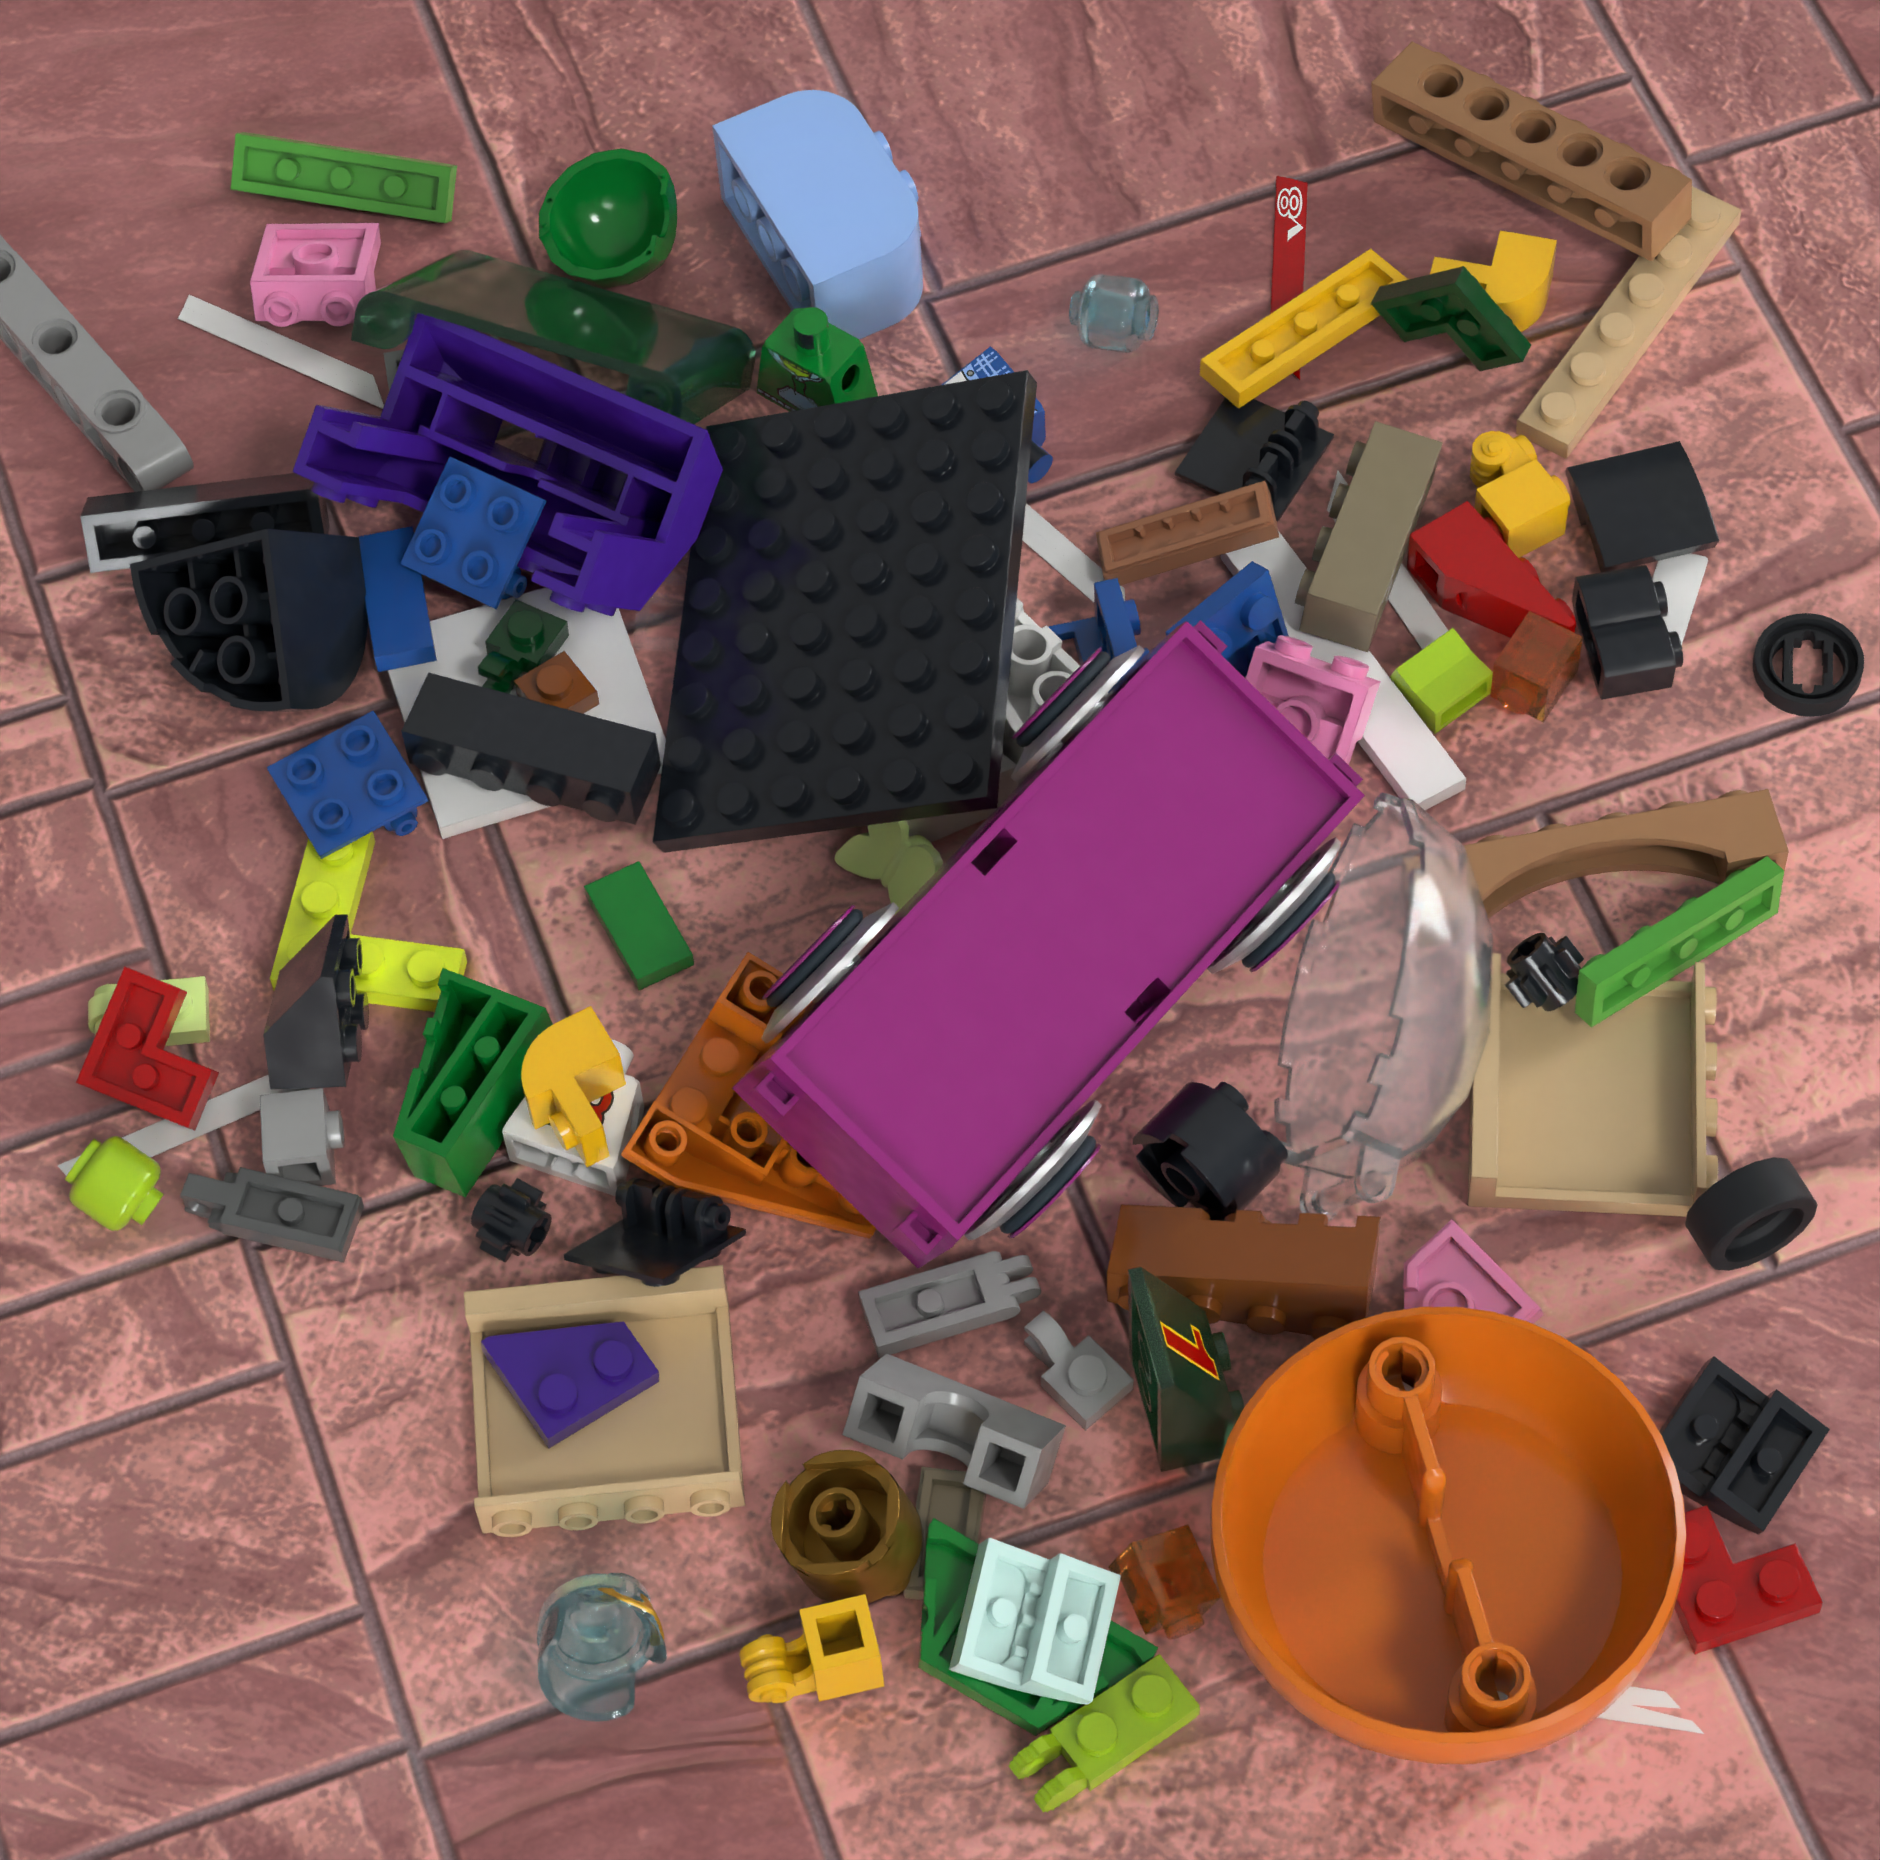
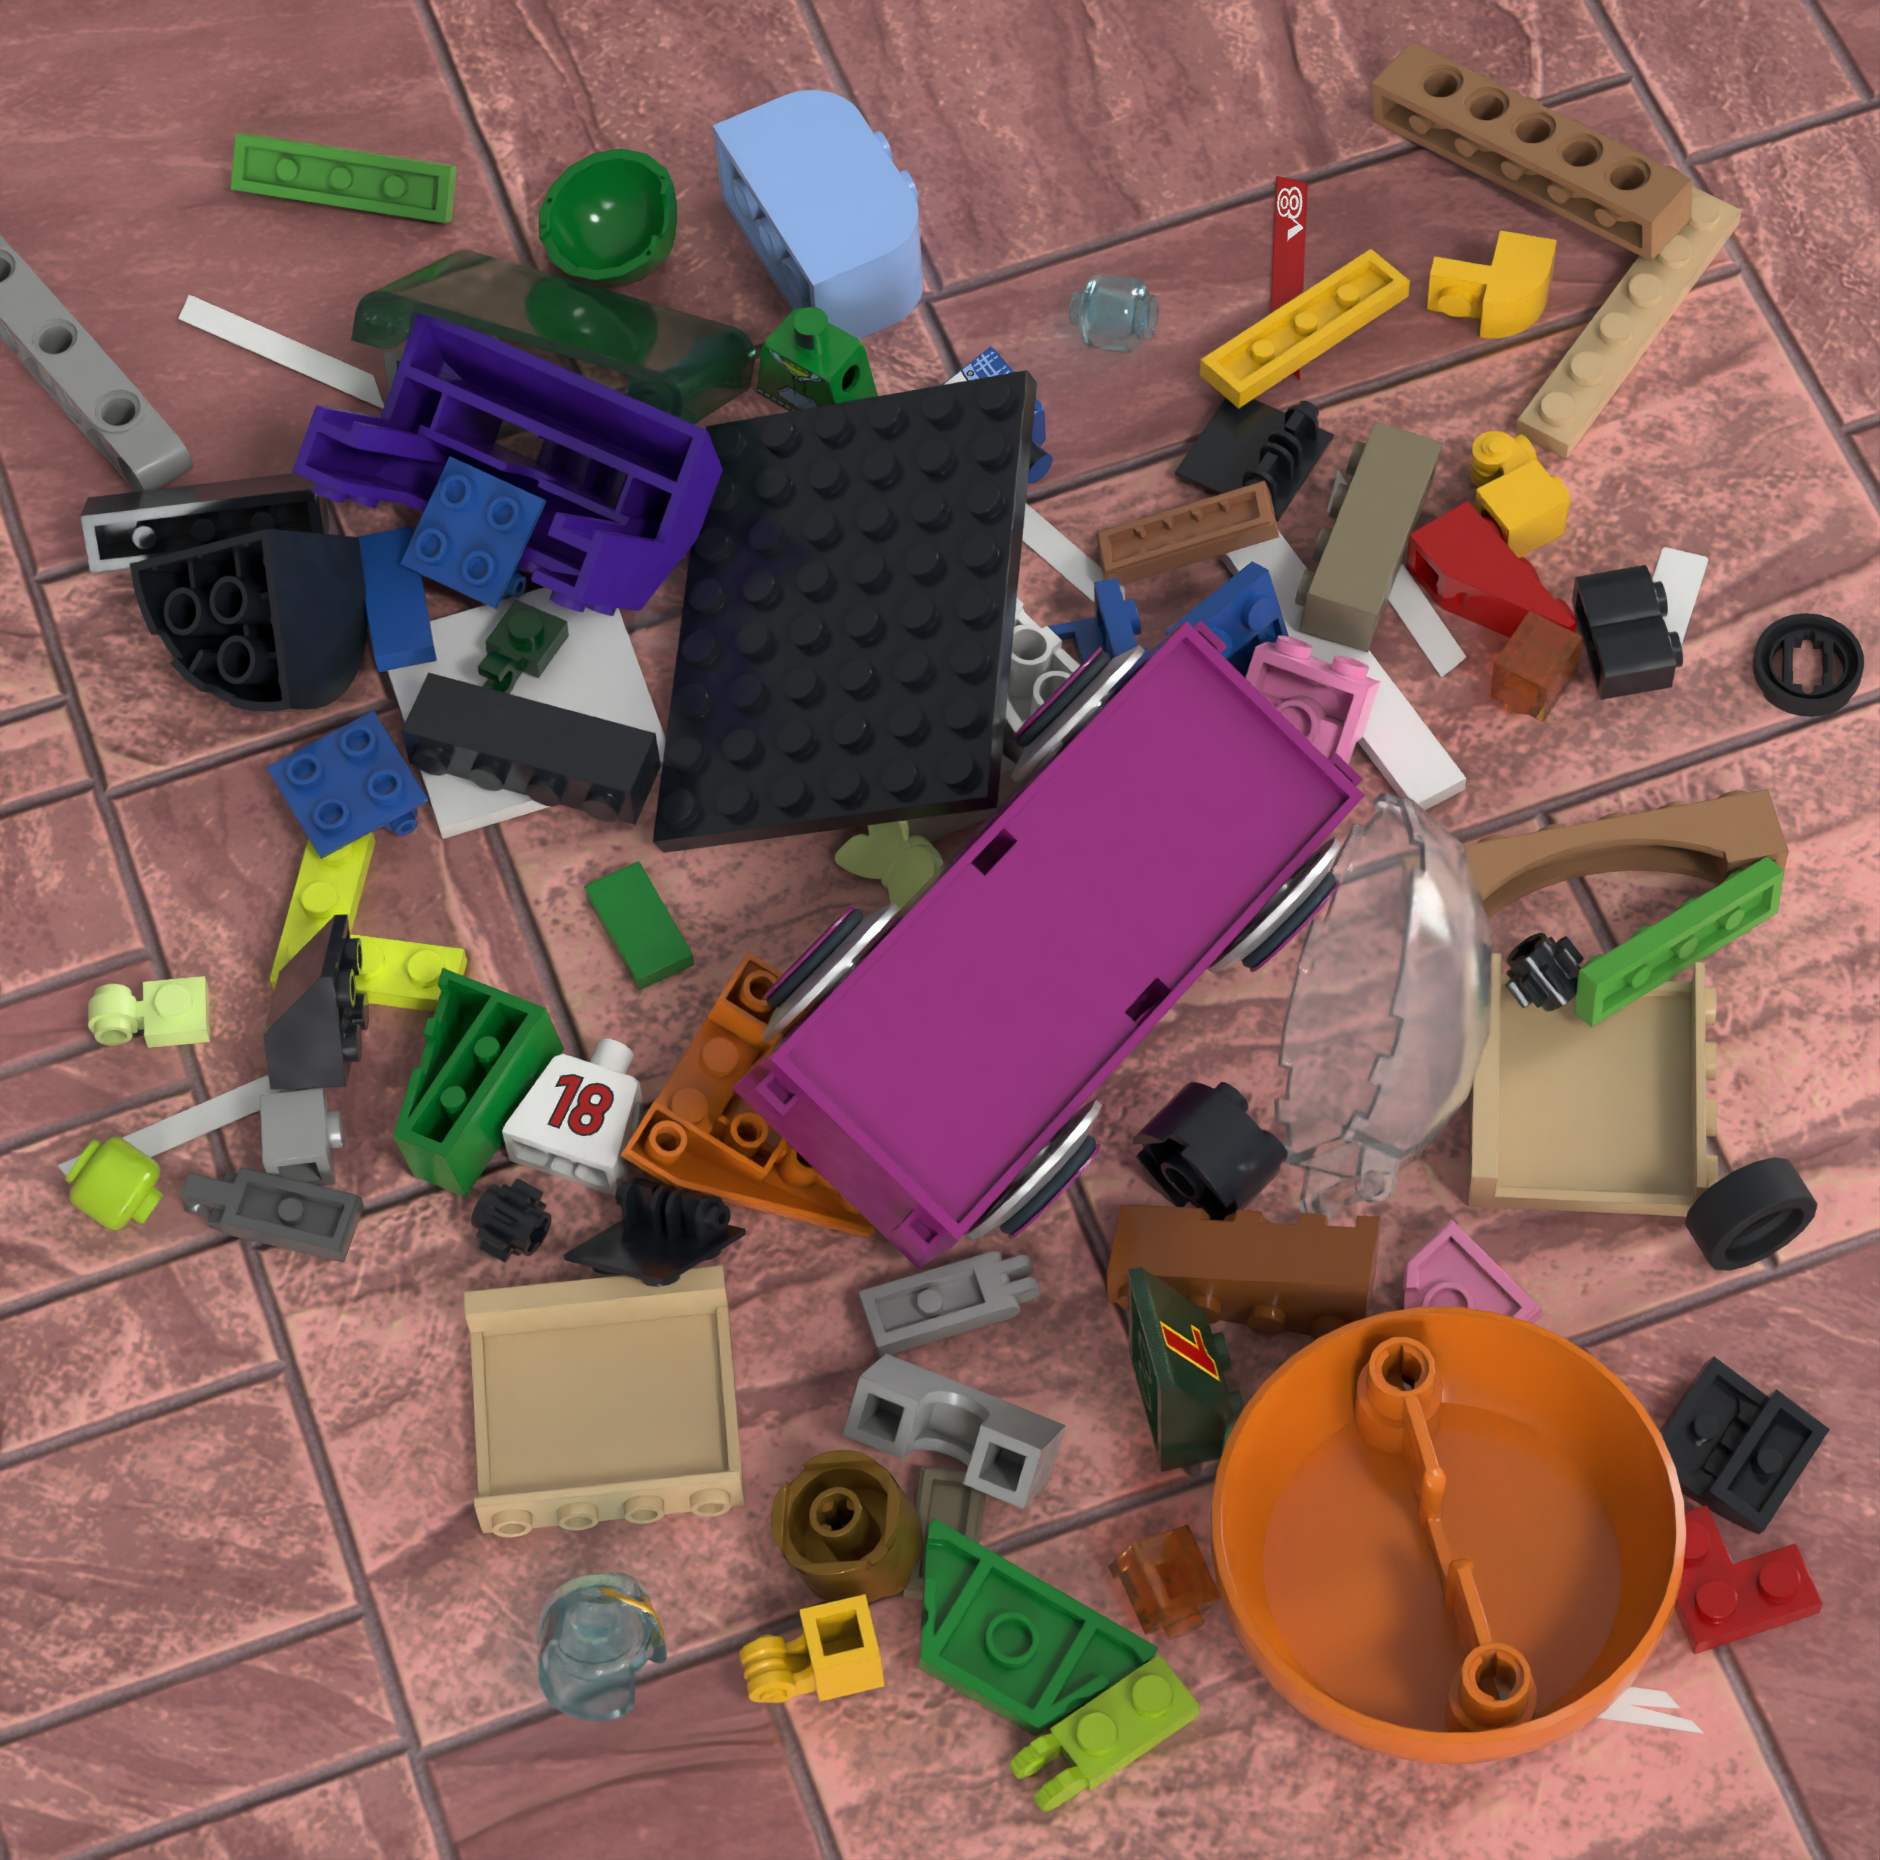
red plate [76,966,219,1131] -> none
bright pink plate [250,223,381,327] -> none
dark purple wing [481,1321,659,1448] -> none
dark orange plate [514,651,599,714] -> none
yellow brick [521,1006,626,1167] -> none
light aqua slope [949,1538,1121,1705] -> none
light grey plate [1024,1311,1134,1431] -> none
dark green plate [1371,266,1531,371] -> none
lime piece [1390,628,1493,734] -> none
black slope [1565,441,1720,572] -> none

